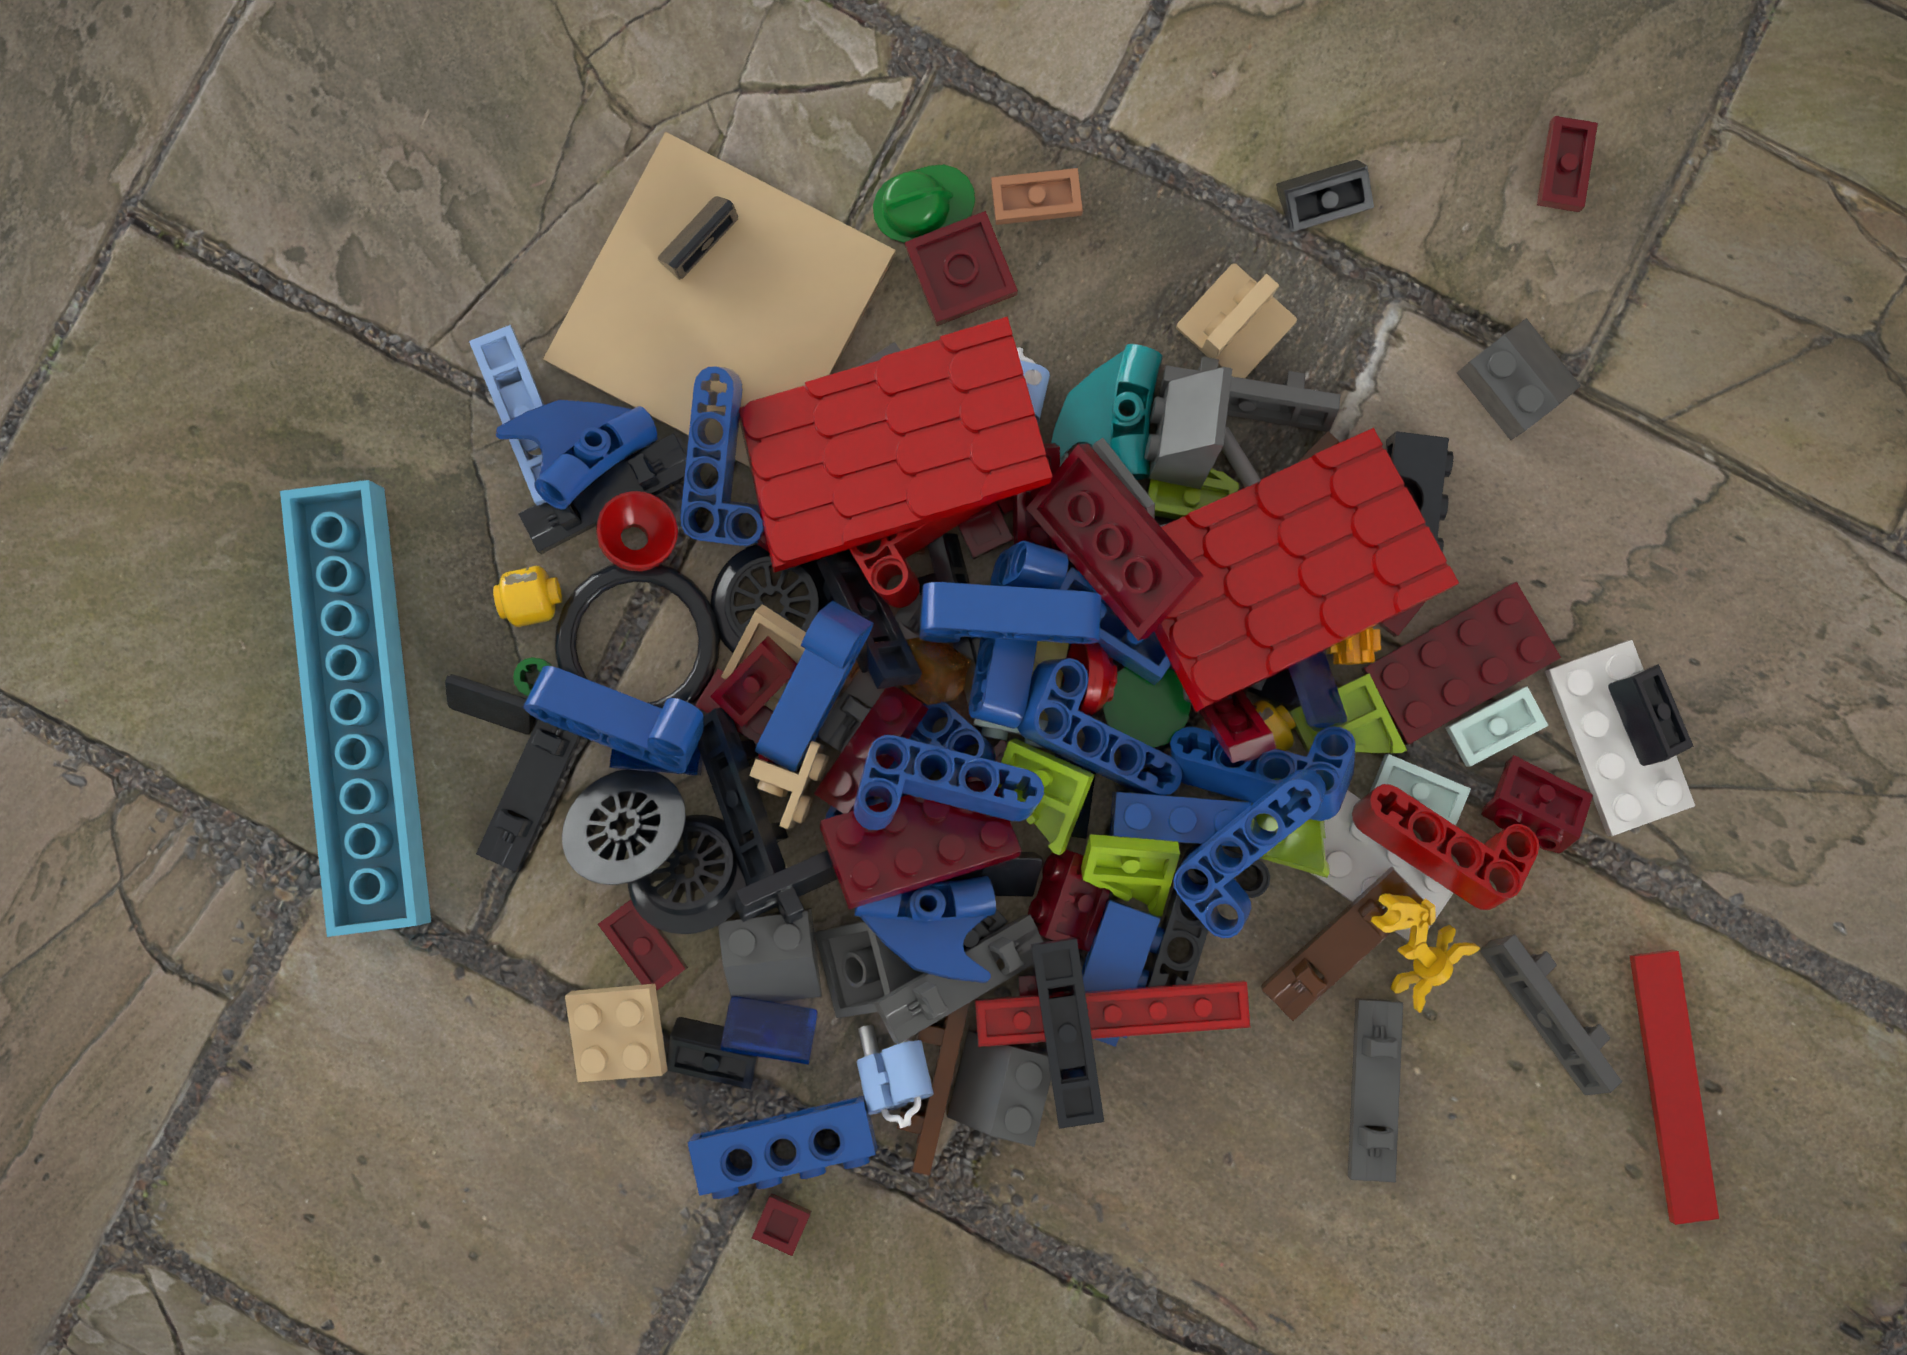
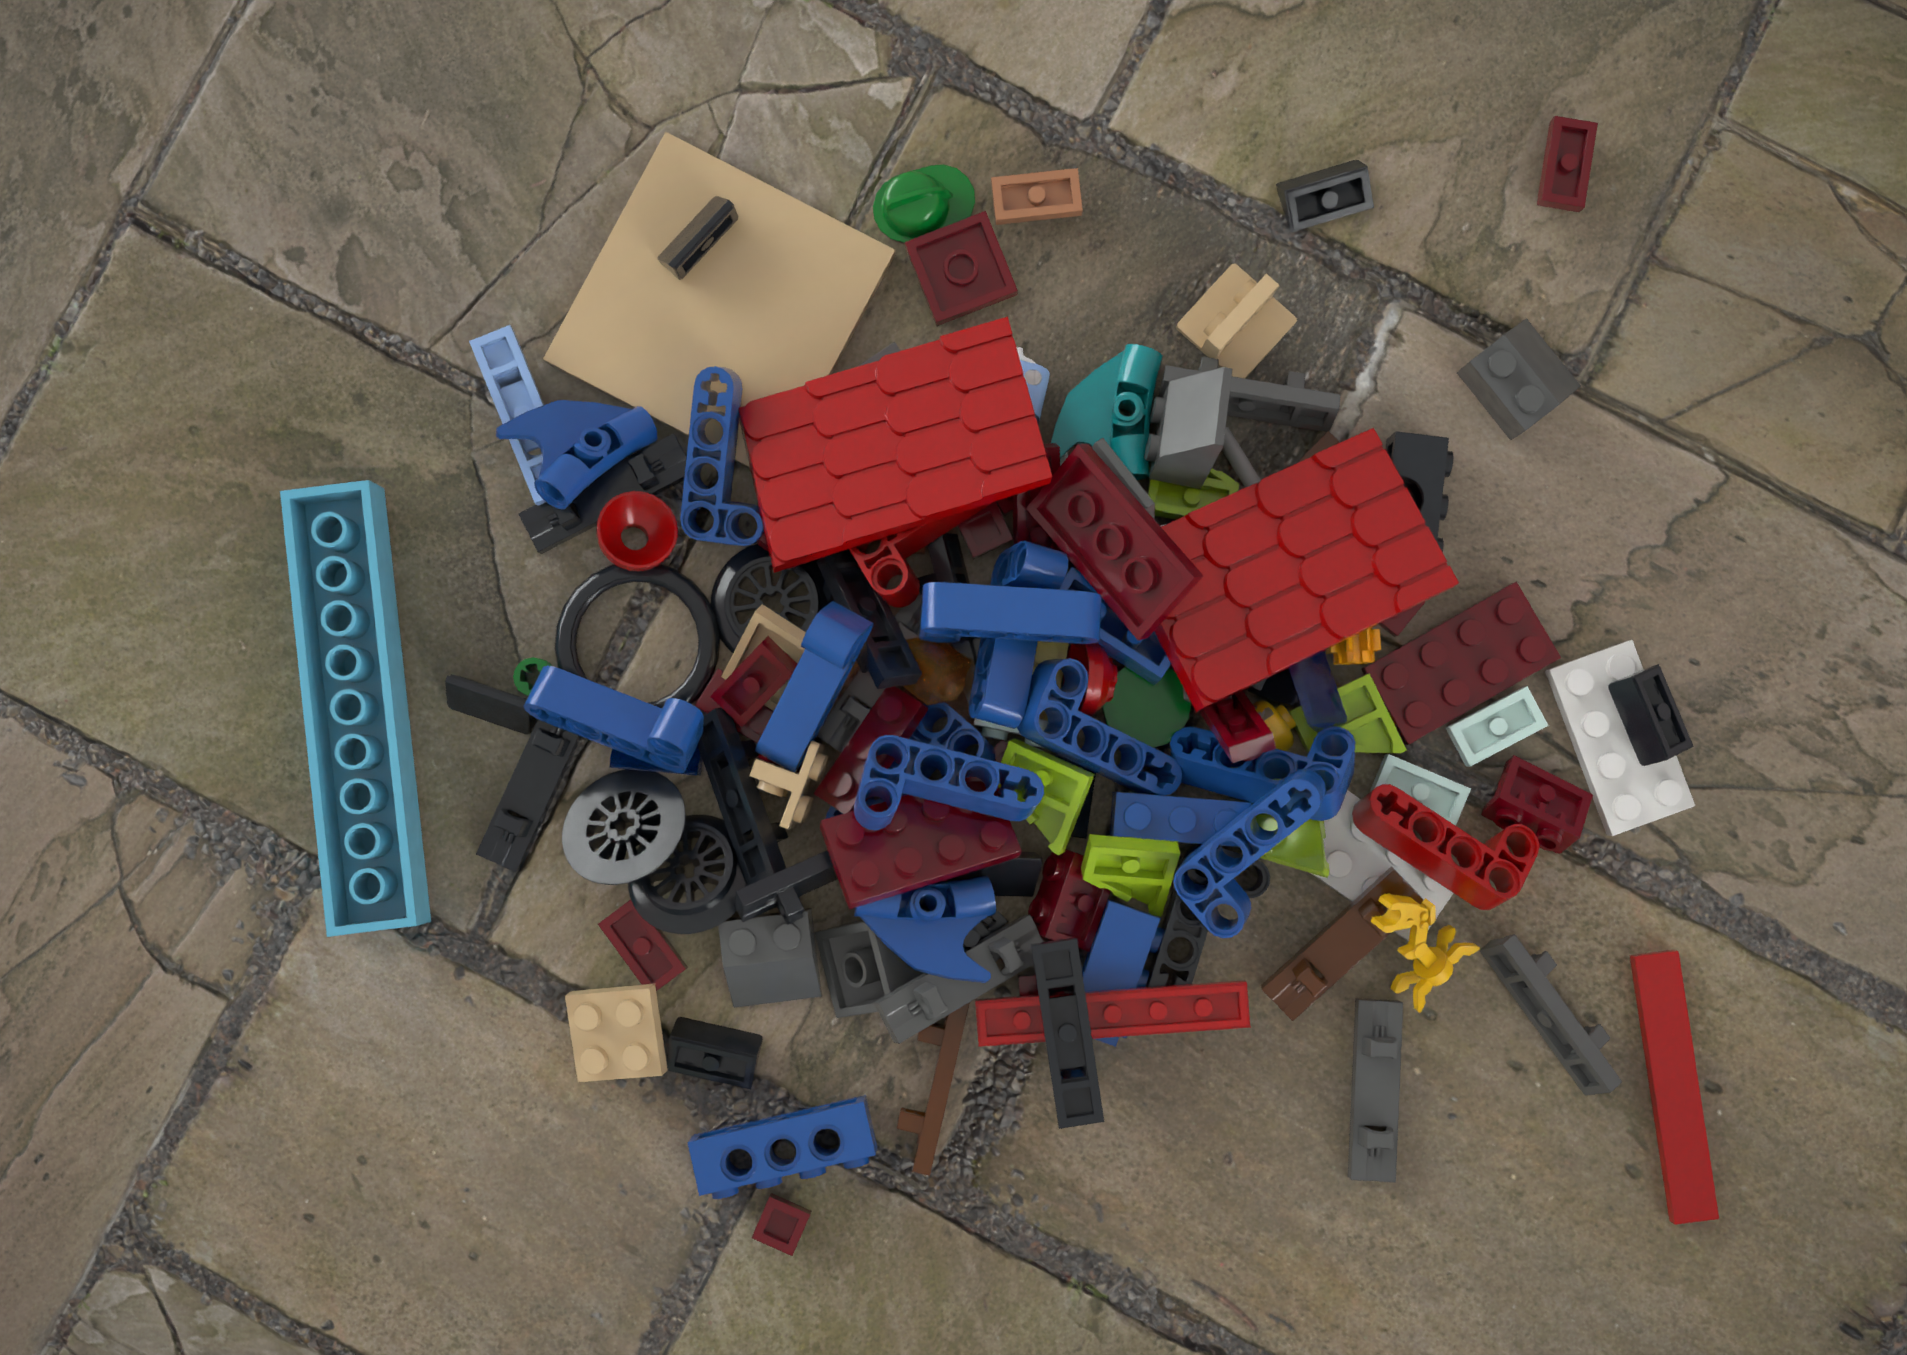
yellow head [493,566,563,627] -> none
clear blue slope [720,996,818,1065] -> none
light blue piece [856,1025,934,1128] -> none
dark grey slope [947,1029,1051,1147] -> none

